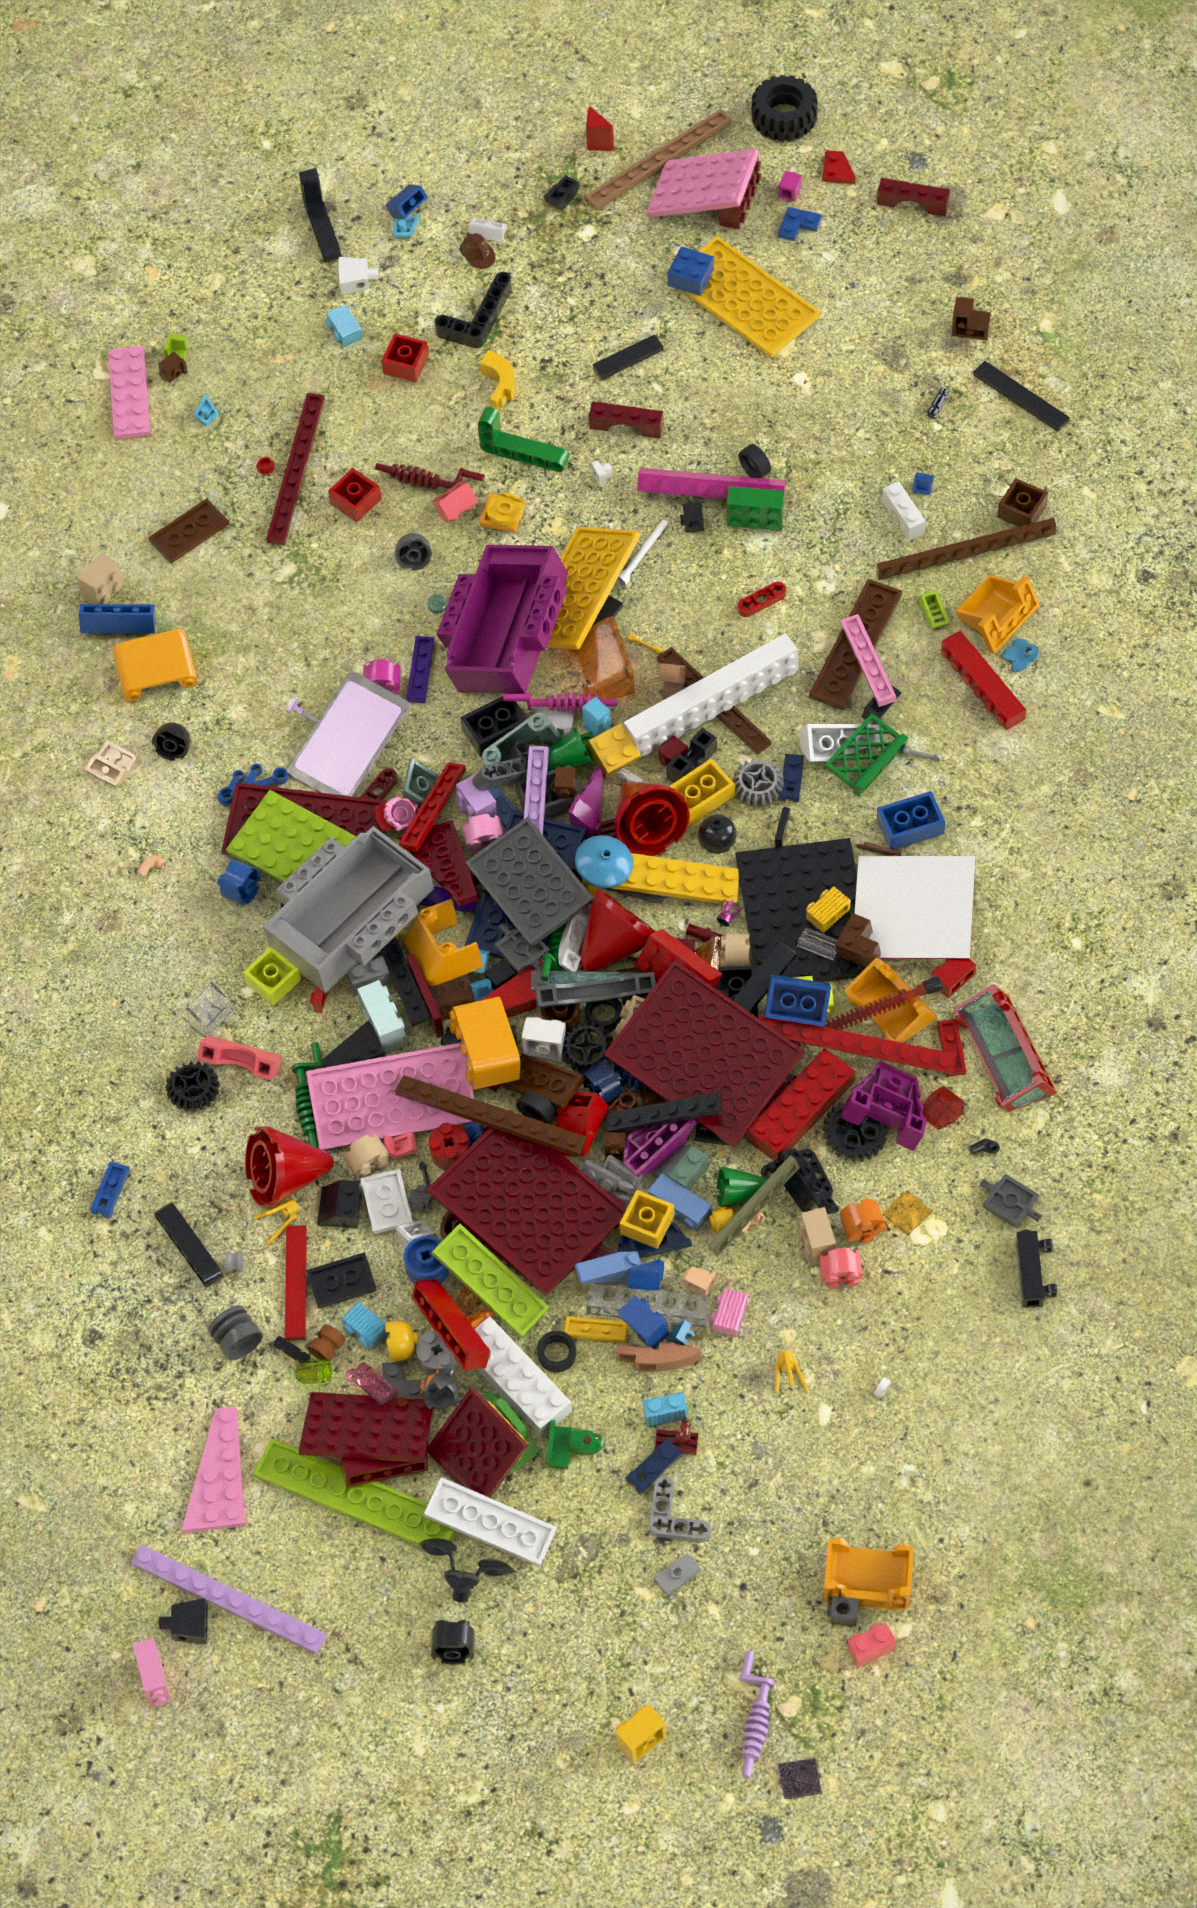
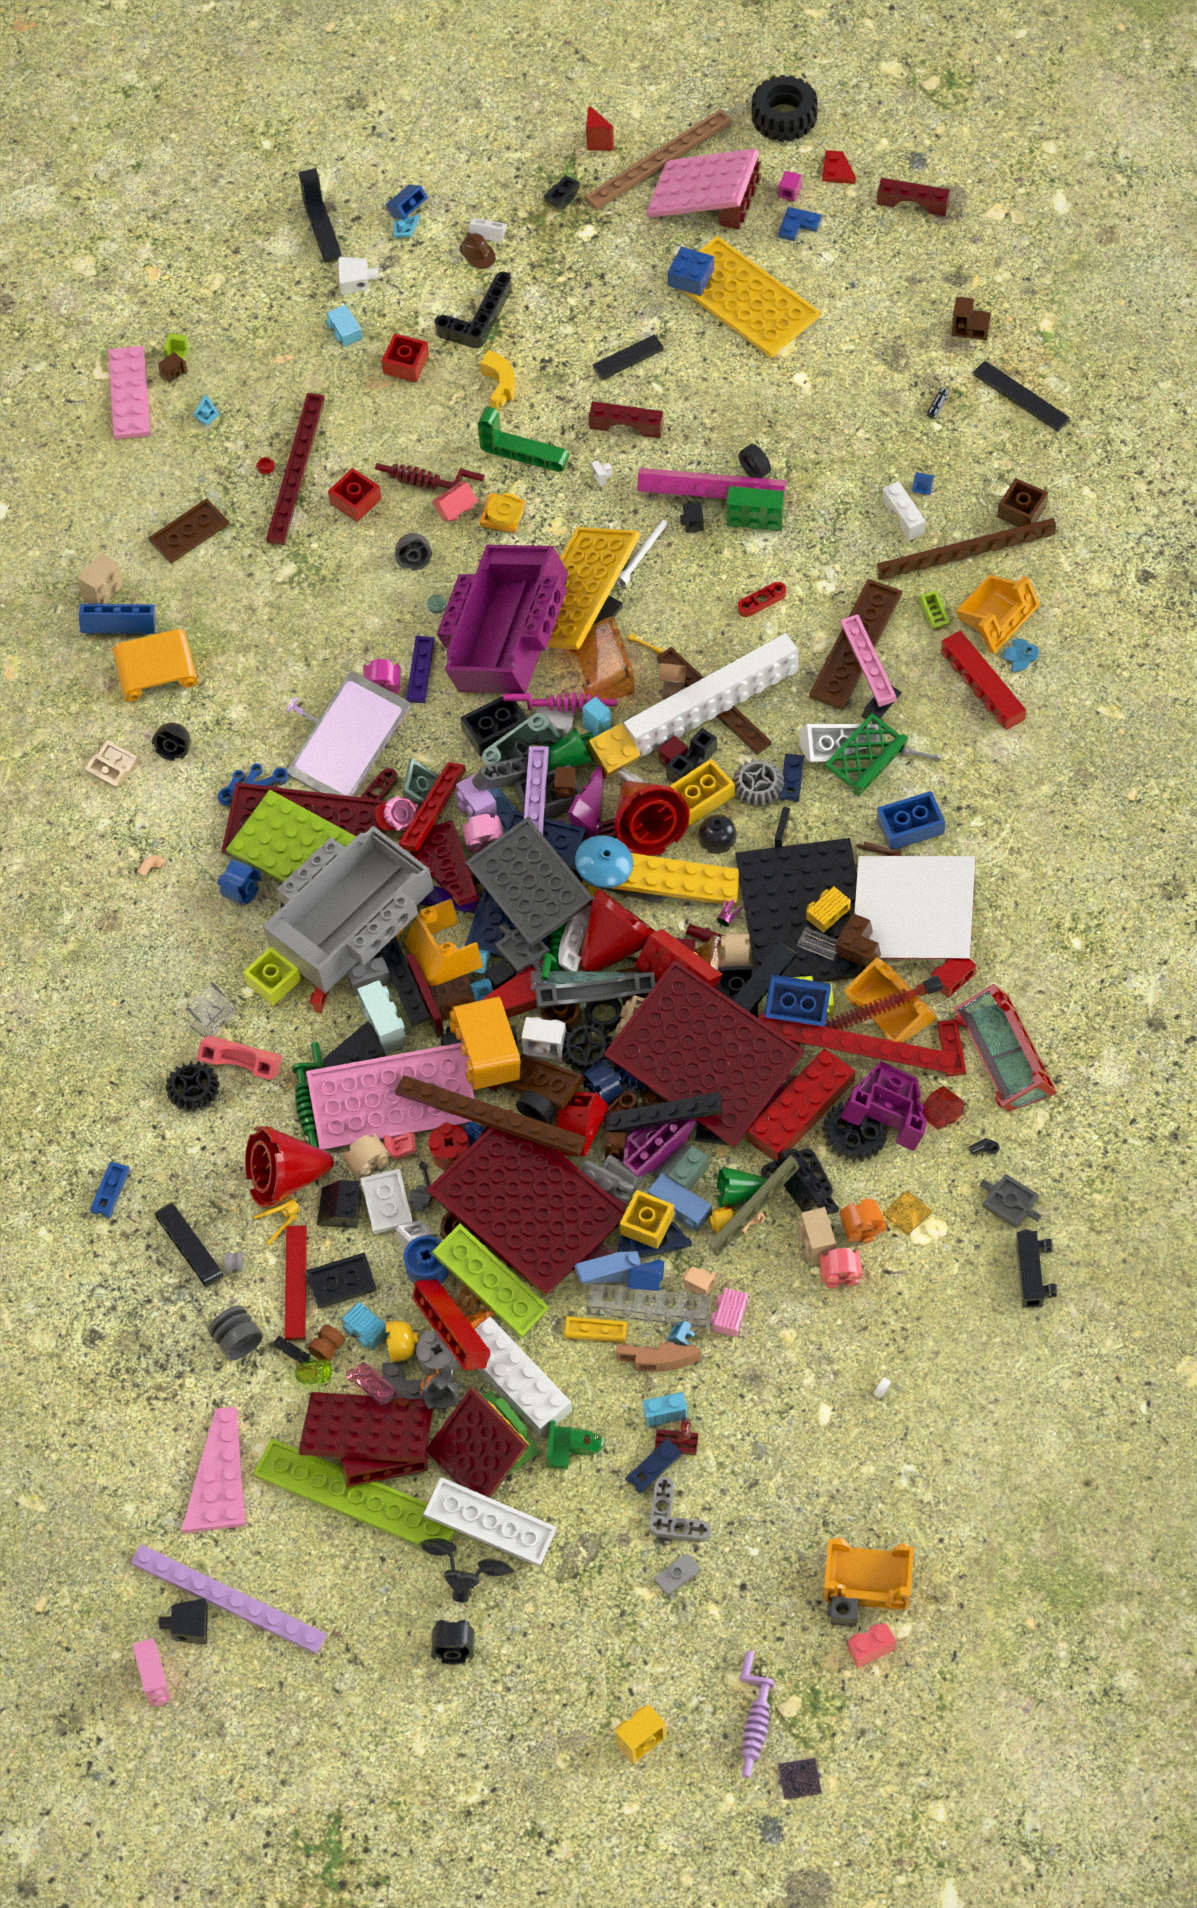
black tyre [537,1331,577,1373] -> none
blue brick [617,1295,670,1349] -> none
yellow plant [774,1351,809,1394] -> none

